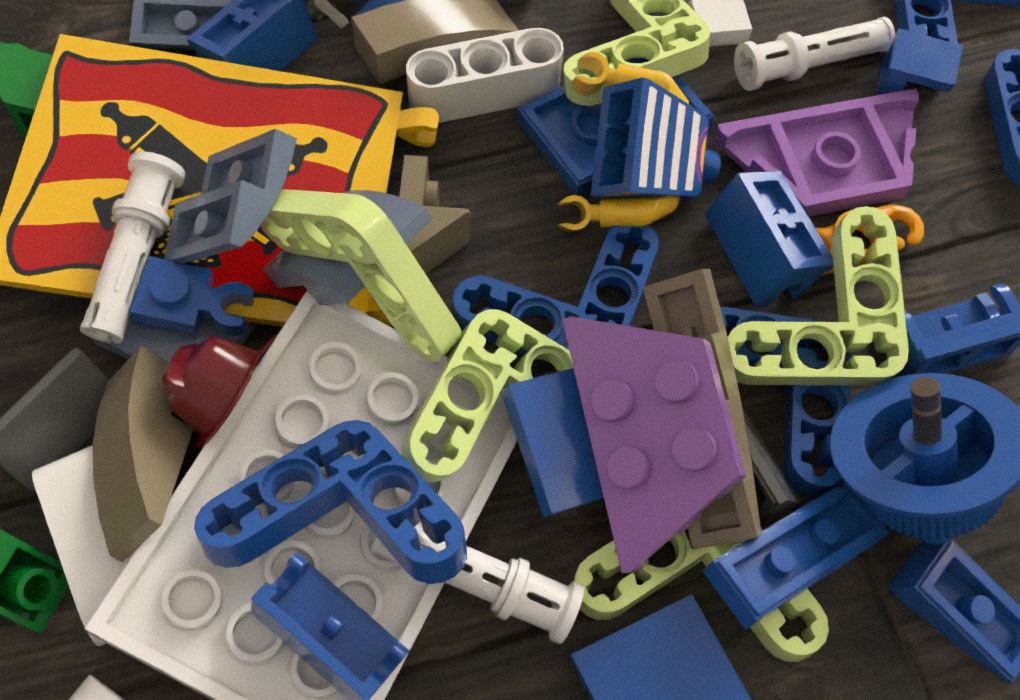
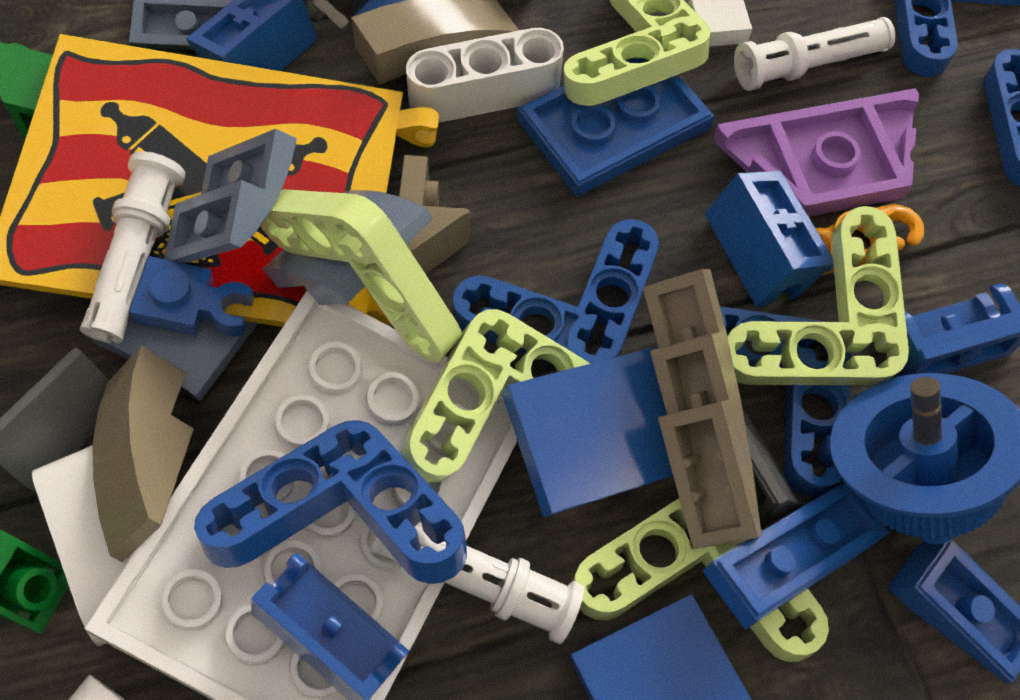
dark red piece [162,335,277,449] -> none
torso [557,52,721,232] -> none
medium lavender wing [562,317,746,573] -> none
blue panel [874,28,963,96] -> none

